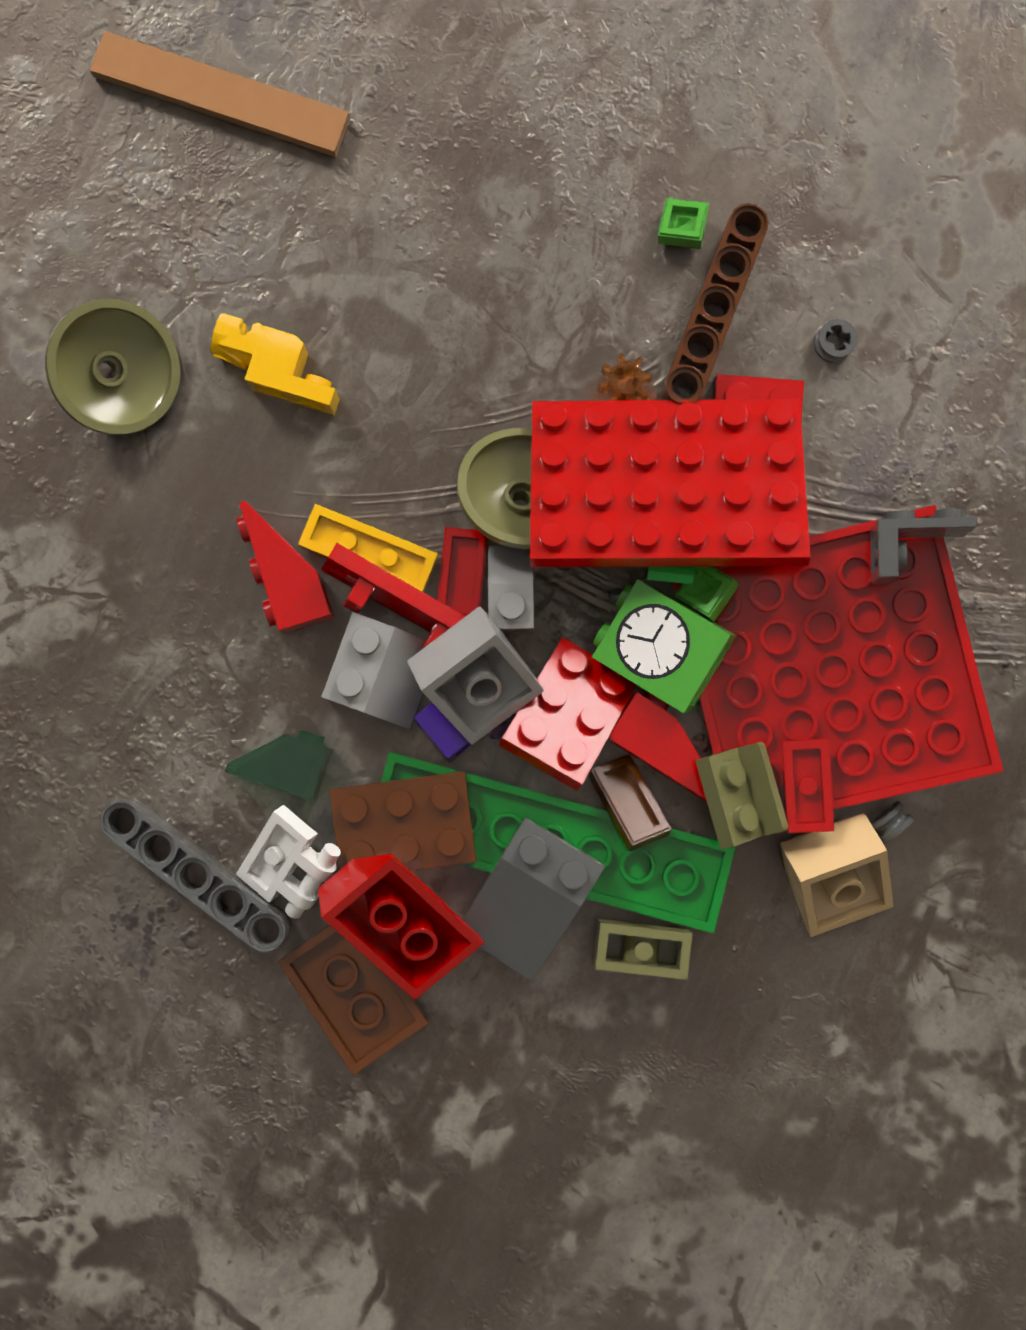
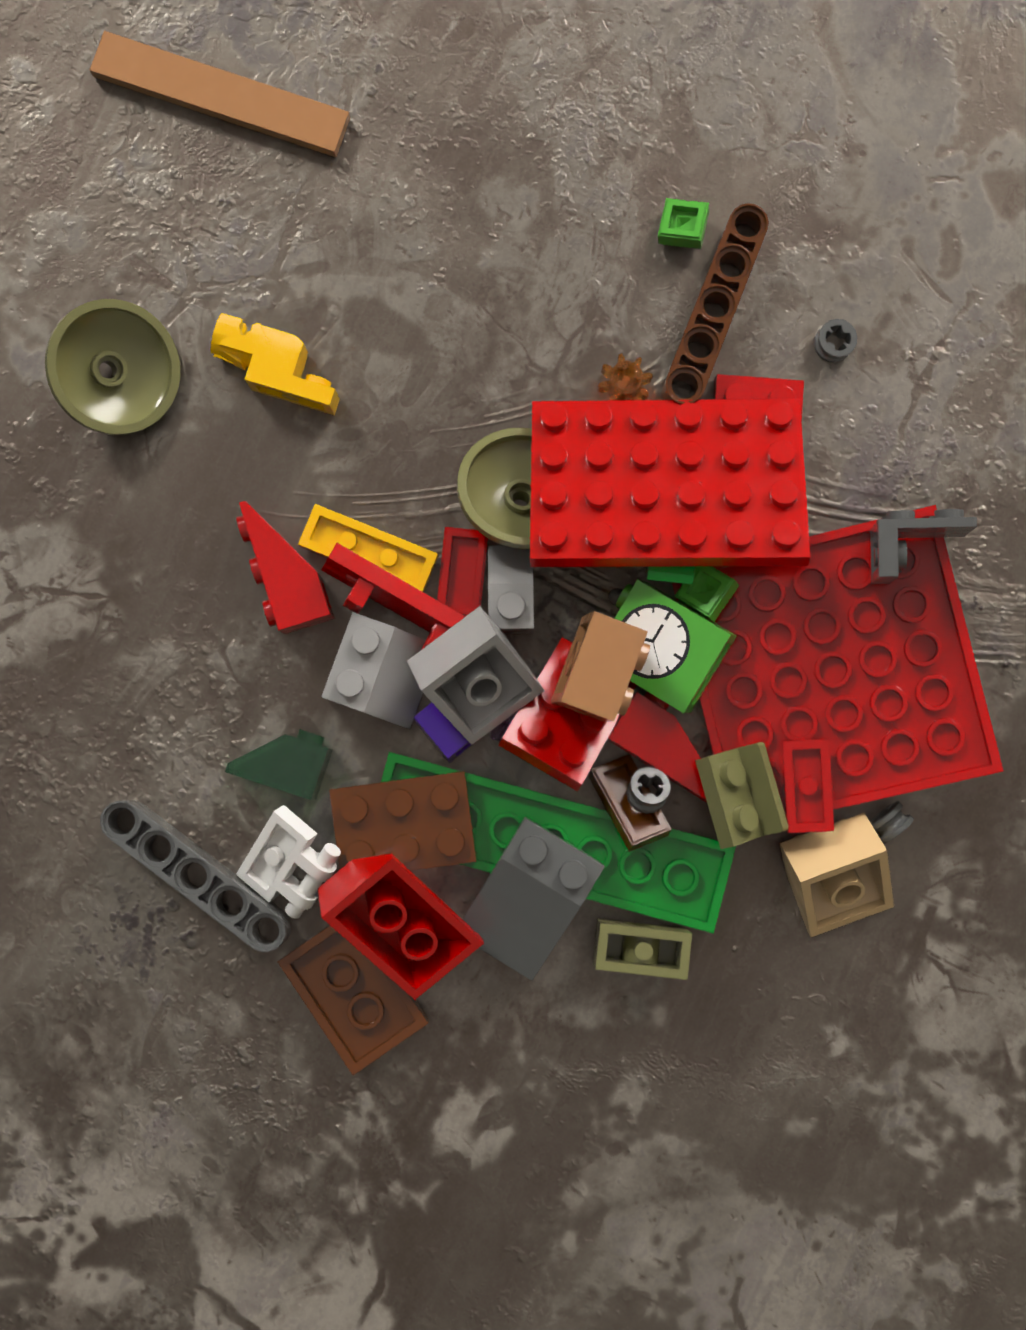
none -> medium nougat brick [551,611,650,722]
none -> dark grey bush [626,767,671,814]

